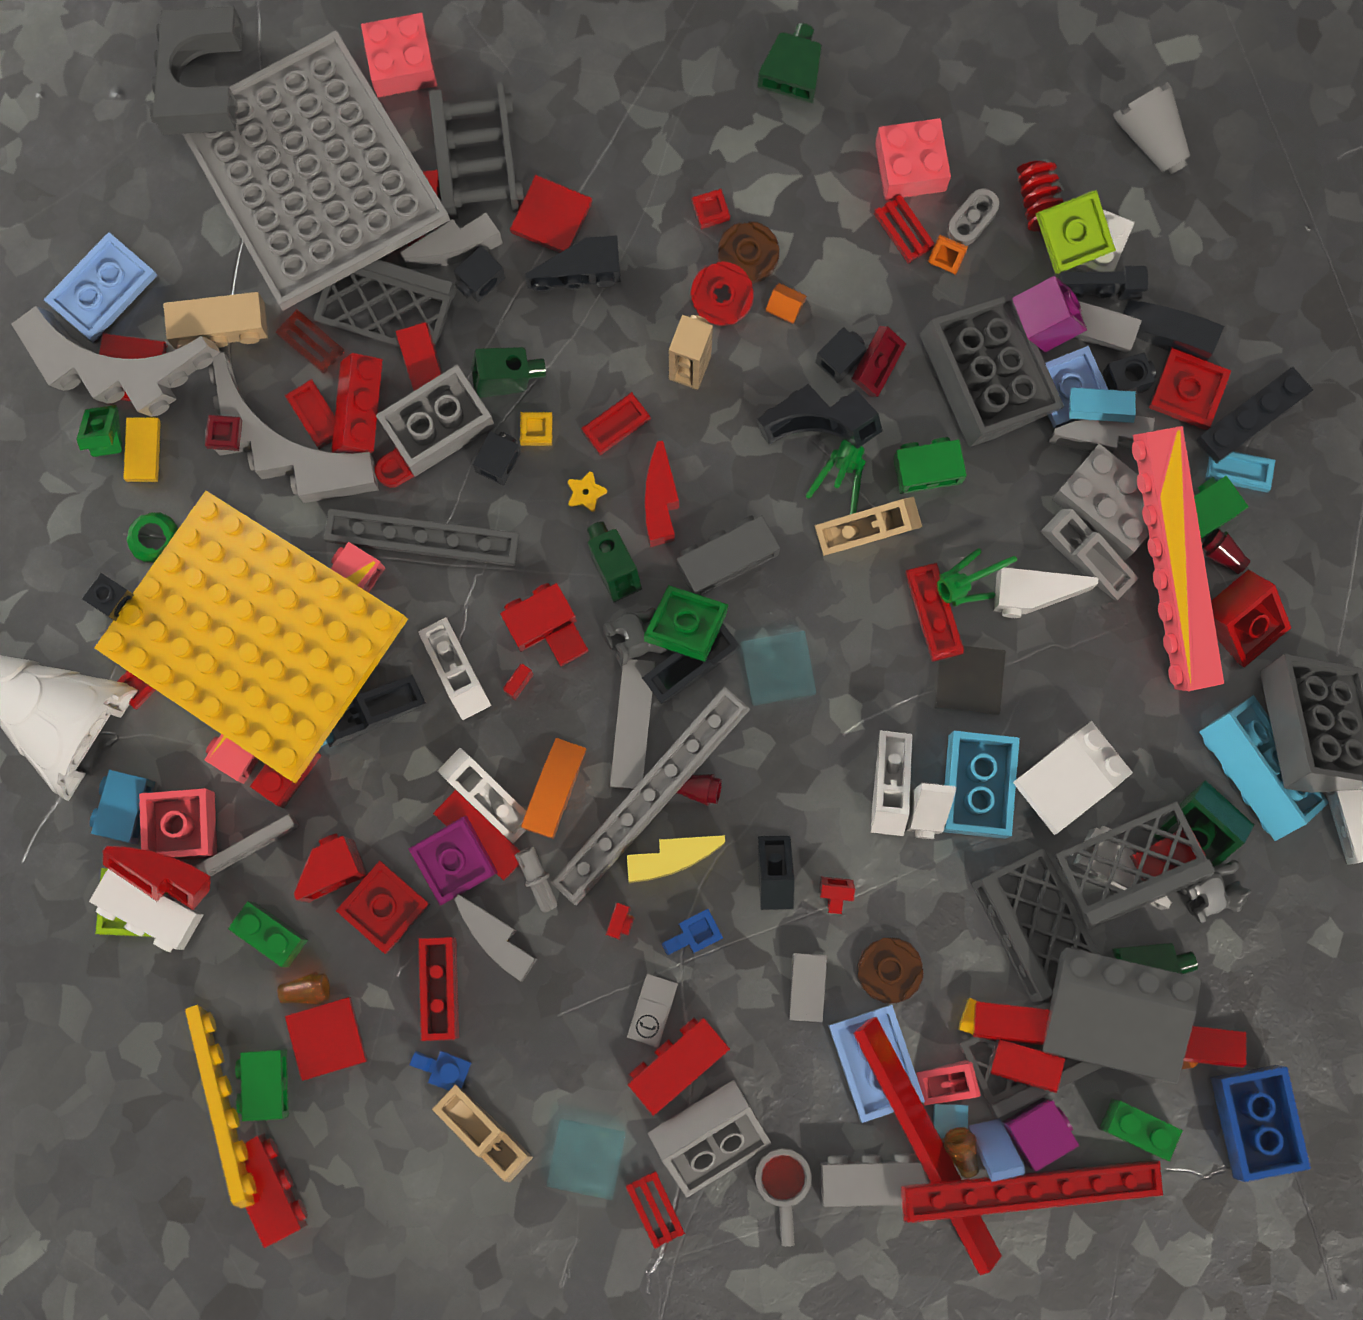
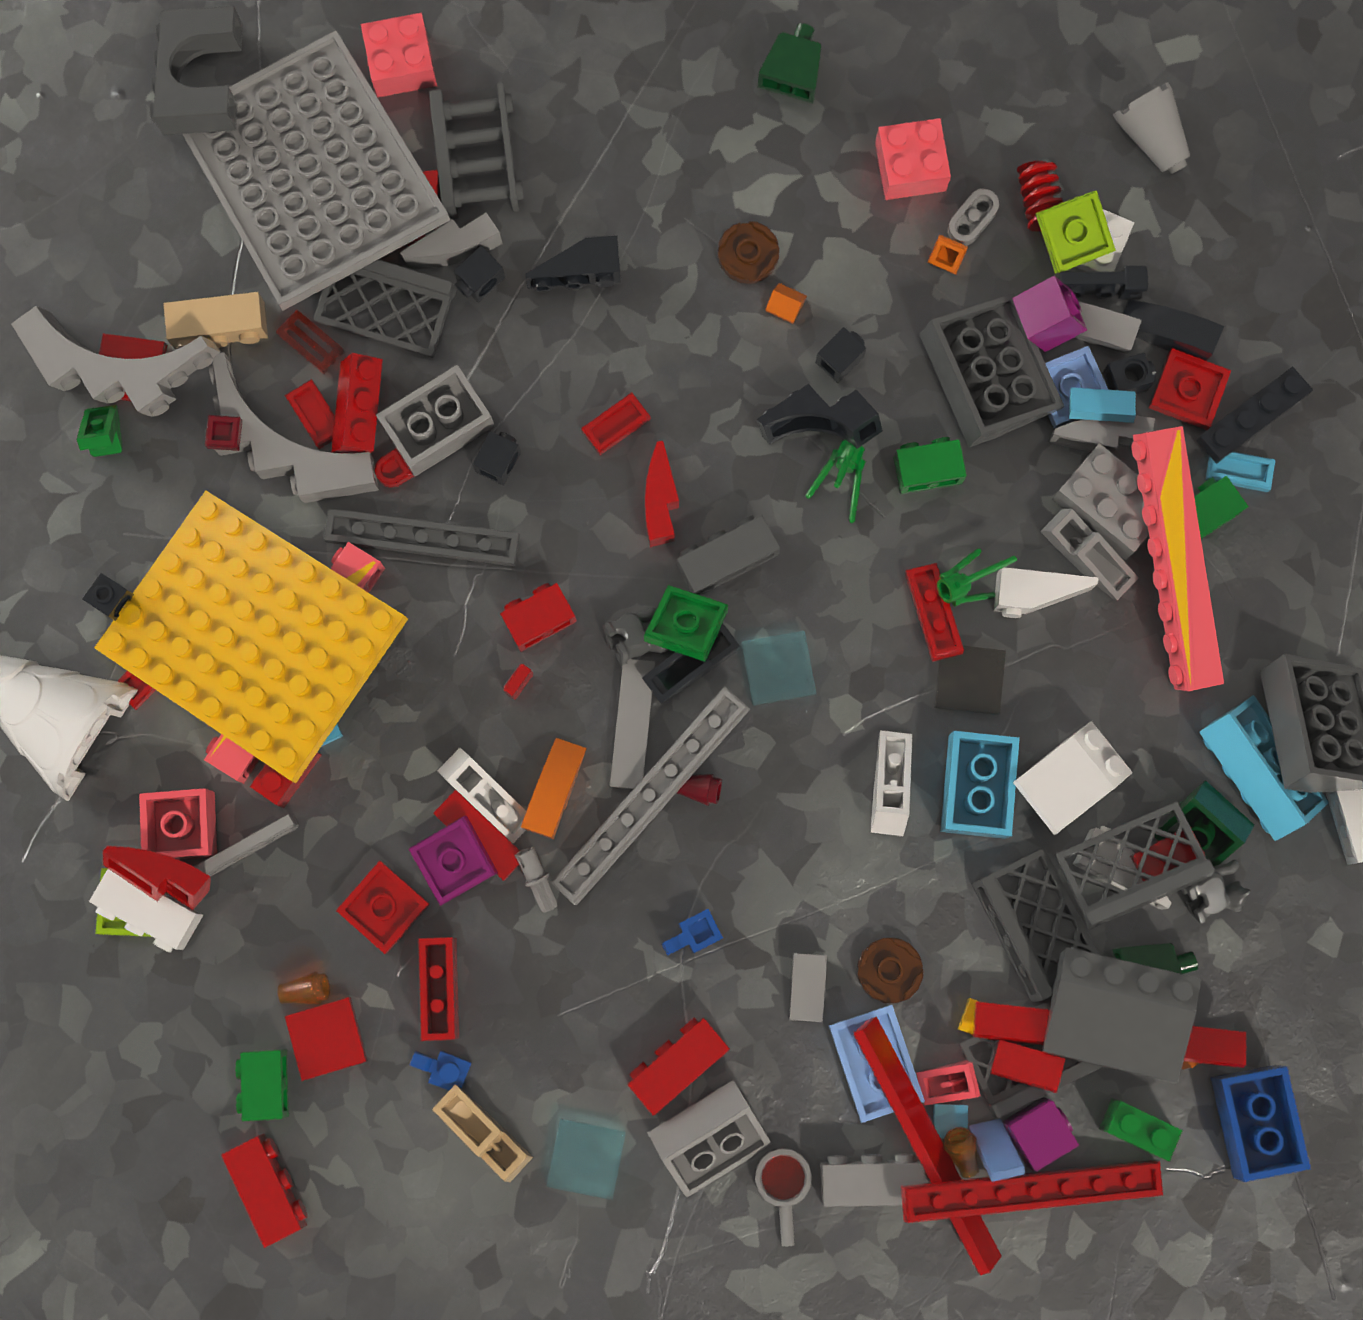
light blue plate [44,232,157,343] -> none
dark azure brick [90,770,155,845] -> none
yellow tile [124,418,161,482] -> none
green piece [127,512,178,563] -> none
yellow plate [185,1005,256,1209] -> none
green brick [228,901,308,967] -> none
red slope [294,833,368,903] -> none
black slope [326,675,426,747] -> none
red tile [396,322,443,391] -> none
white slope [418,617,492,720] -> none
light grey slope [455,894,537,982] -> none
dark green torso [471,347,546,398] -> none
red tile [510,175,592,253] -> none
yellow tile [520,412,553,446] -> none
red tile [545,622,589,667] -> none
yellow plate [567,472,607,512] -> none
dark green torso [587,521,642,603] -> none
red plate [606,903,635,940] -> none
red tile [626,1171,685,1249] -> none
light yellow slope [627,835,725,883] -> none
light grey tile [627,974,678,1047] -> none
tan brick [669,315,713,390] -> none
red plate [691,261,754,326] -> none
red tile [692,189,731,229] -> none
black slope [758,836,794,910] -> none
tan slope [815,497,922,556] -> none
red tile [819,876,855,914] -> none
dark red plate [851,326,907,397] -> none
red tile [874,194,935,263] -> none
white slope [907,783,956,839] -> none
dark red cone [1202,529,1251,575] -> none
red slope [1211,569,1292,668] -> none

